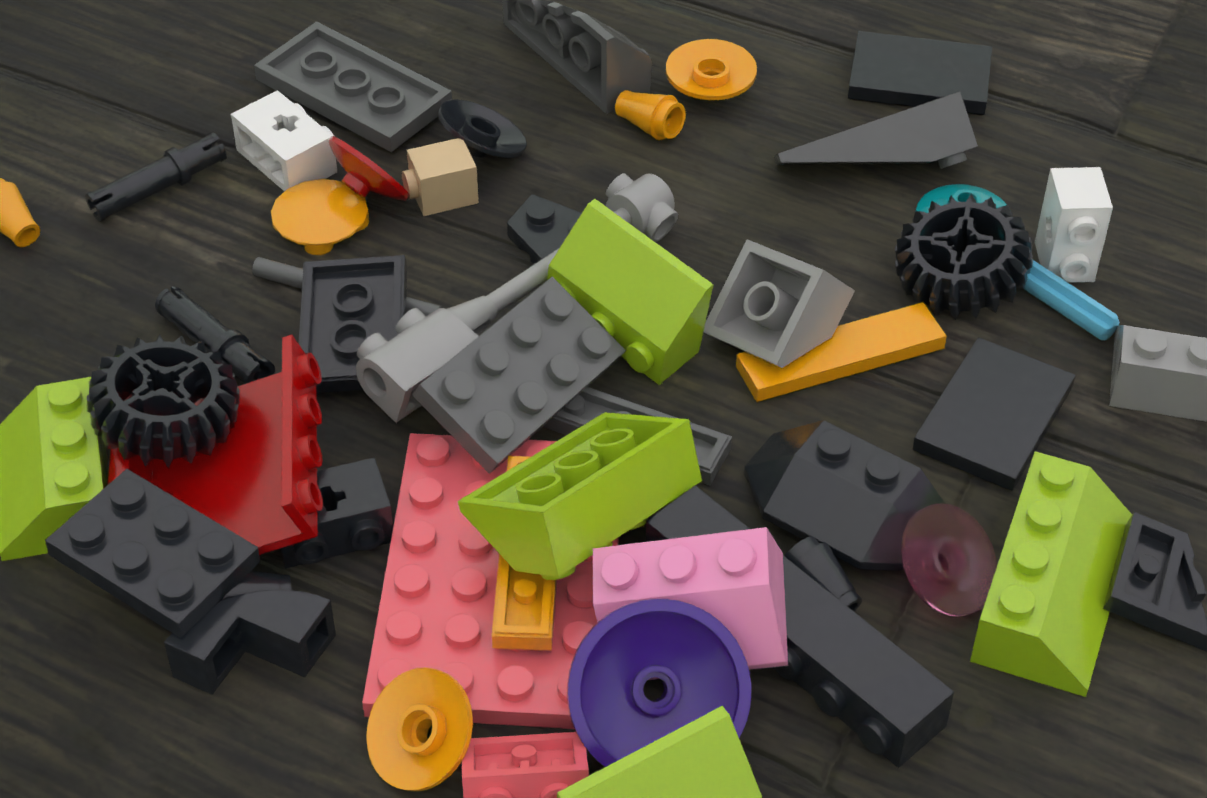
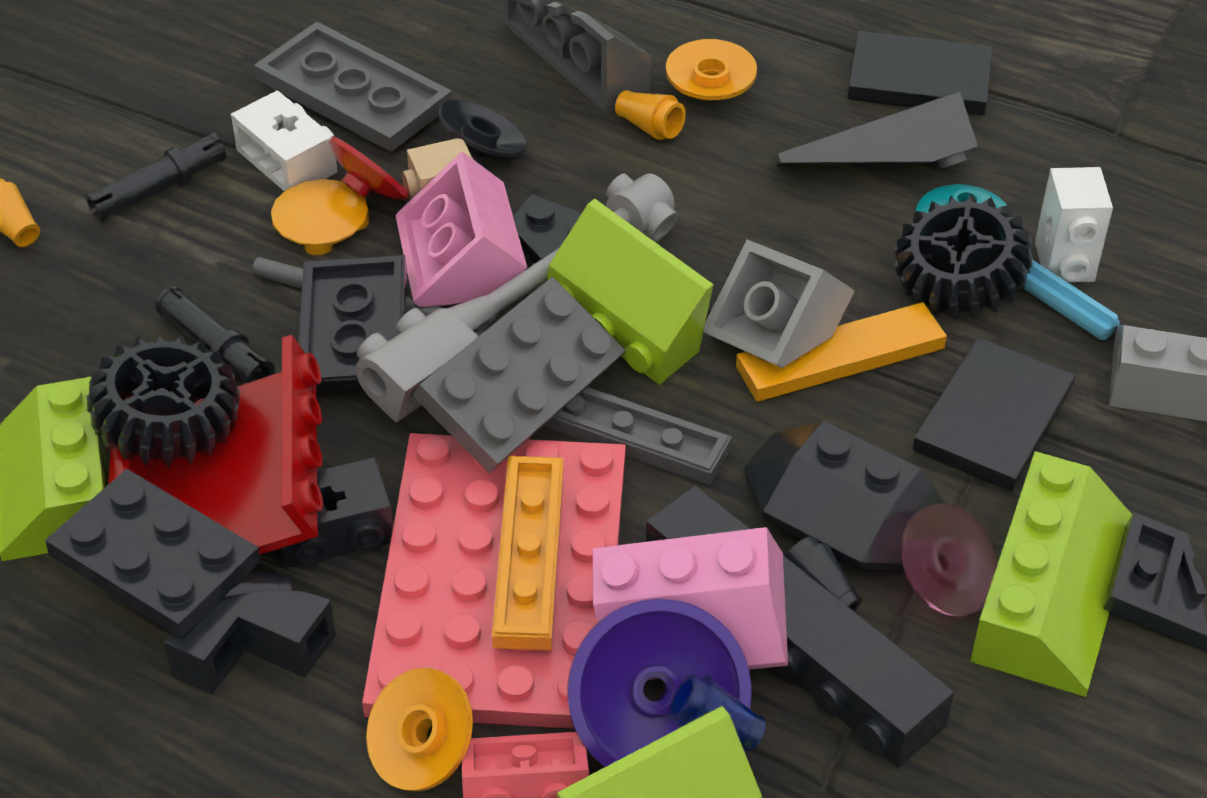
lime slope [458,412,702,580] -> none
none -> bright pink slope [395,151,527,307]
none -> clear blue cone [669,674,766,751]

